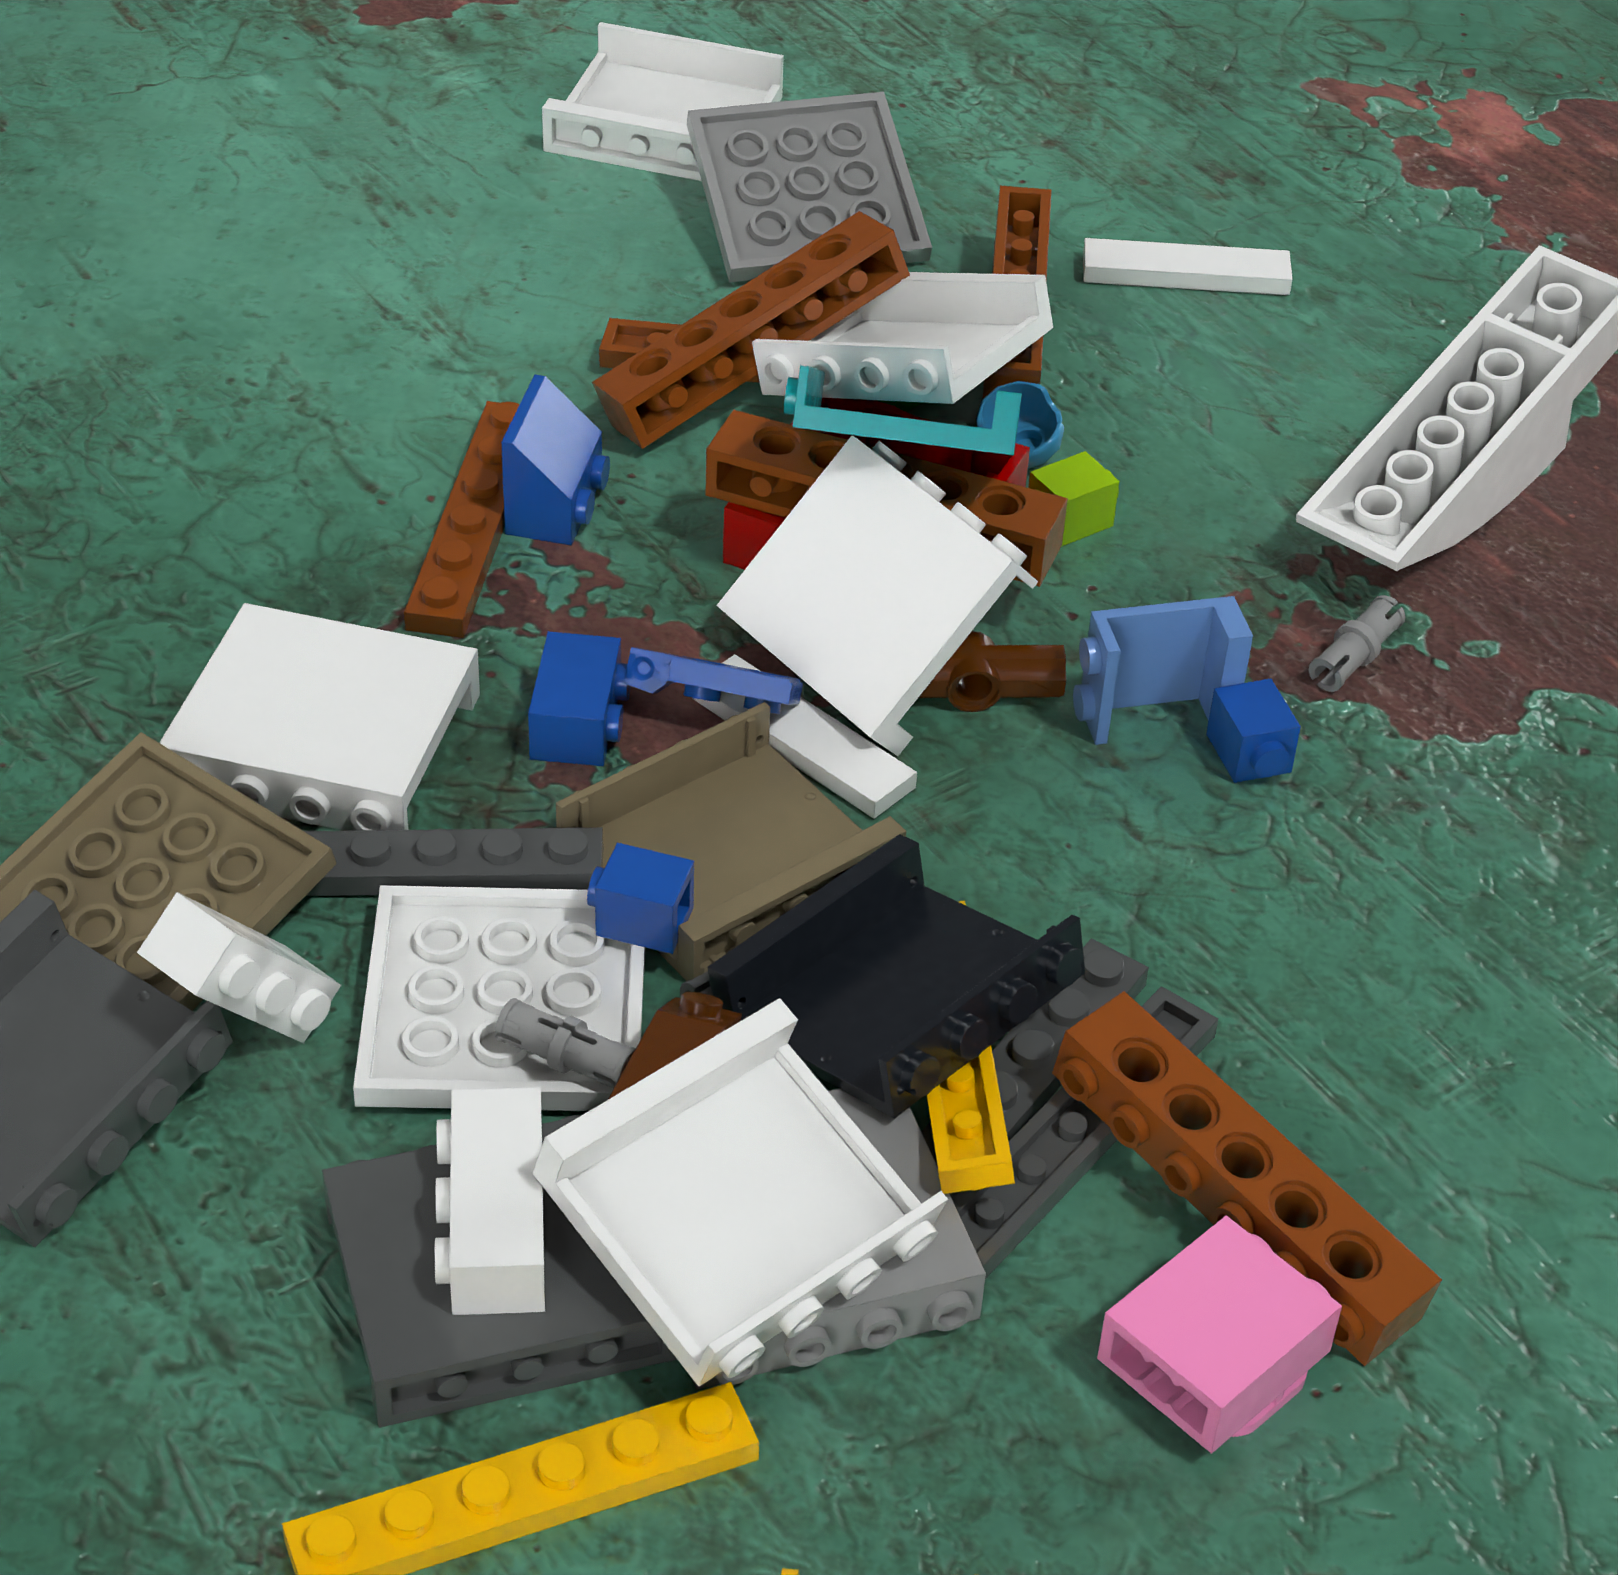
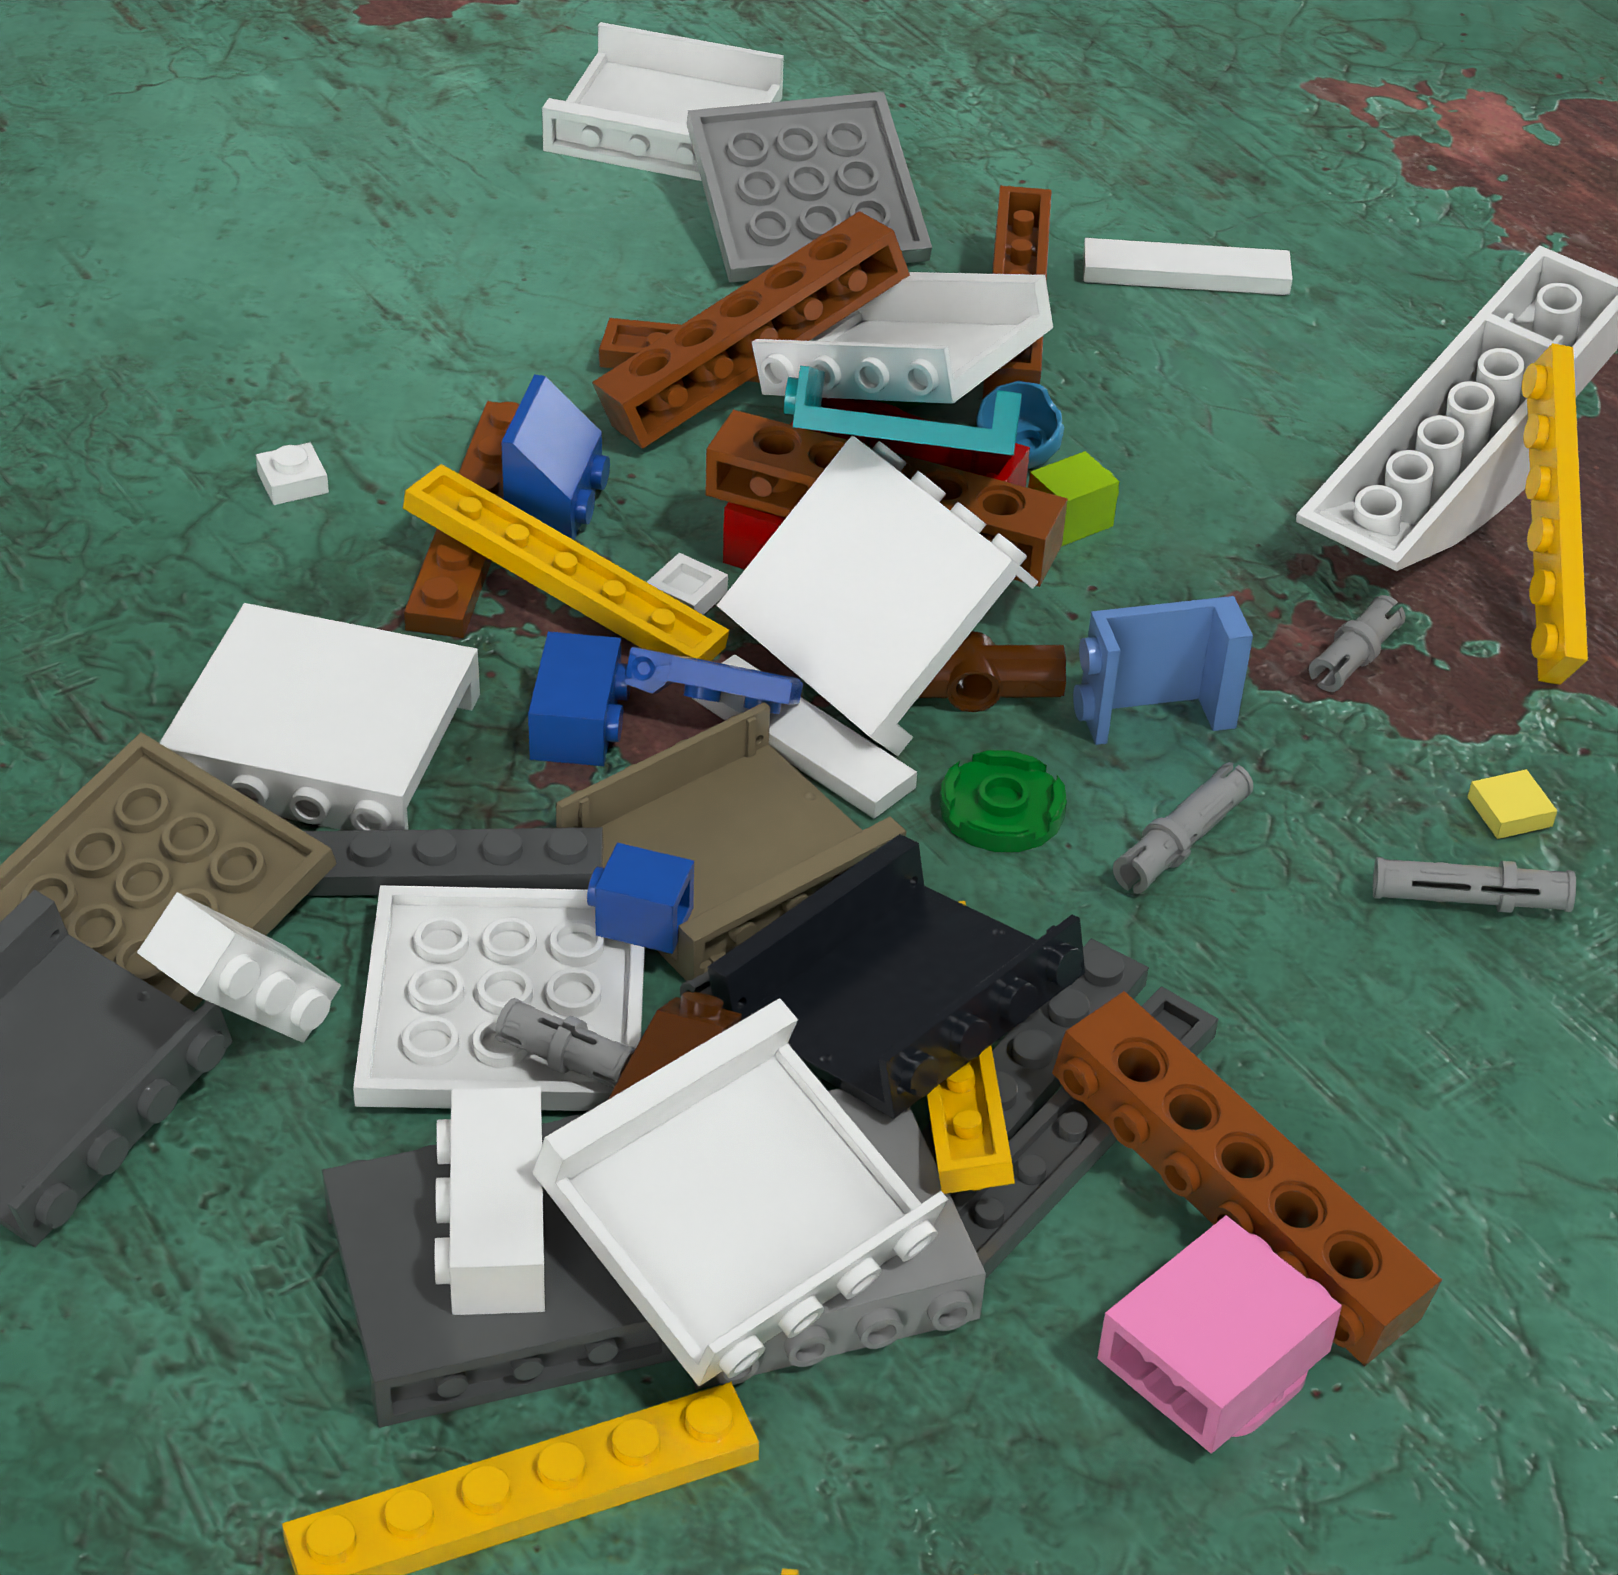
blue brick [1206,678,1301,783] -> none
none -> white plate [256,442,329,505]
none -> yellow plate [403,464,729,661]
none -> white plate [647,553,728,615]
none -> green tile [940,750,1067,852]
none -> light grey pin [1113,762,1254,894]
none -> light grey pin [1373,857,1576,913]
none -> light yellow tile [1467,769,1557,839]
none -> yellow plate [1521,343,1588,685]

